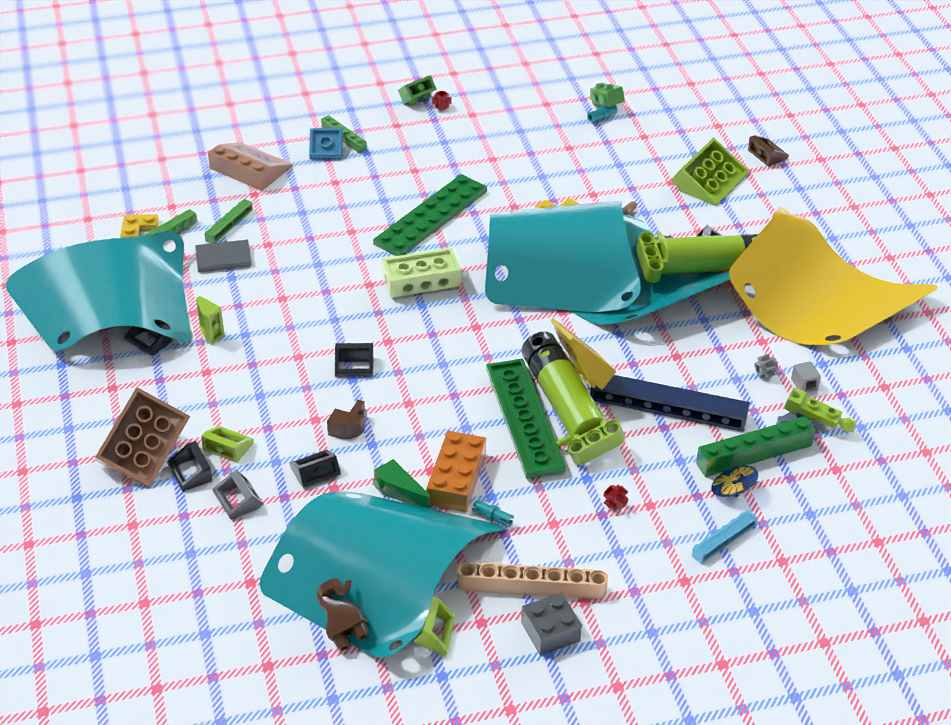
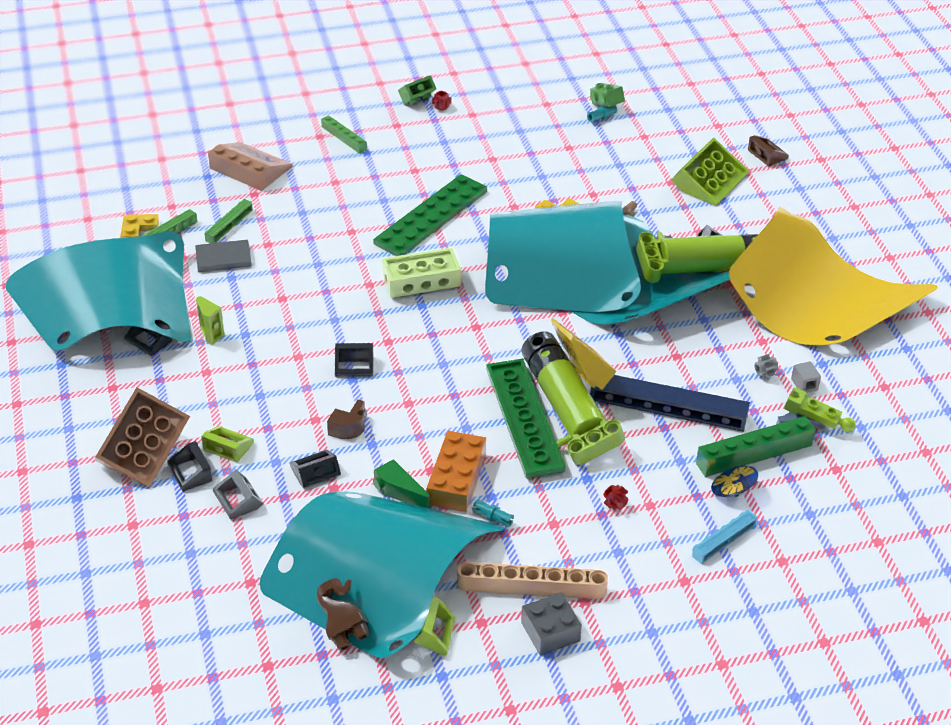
dark azure tile [309,128,343,159] -> none

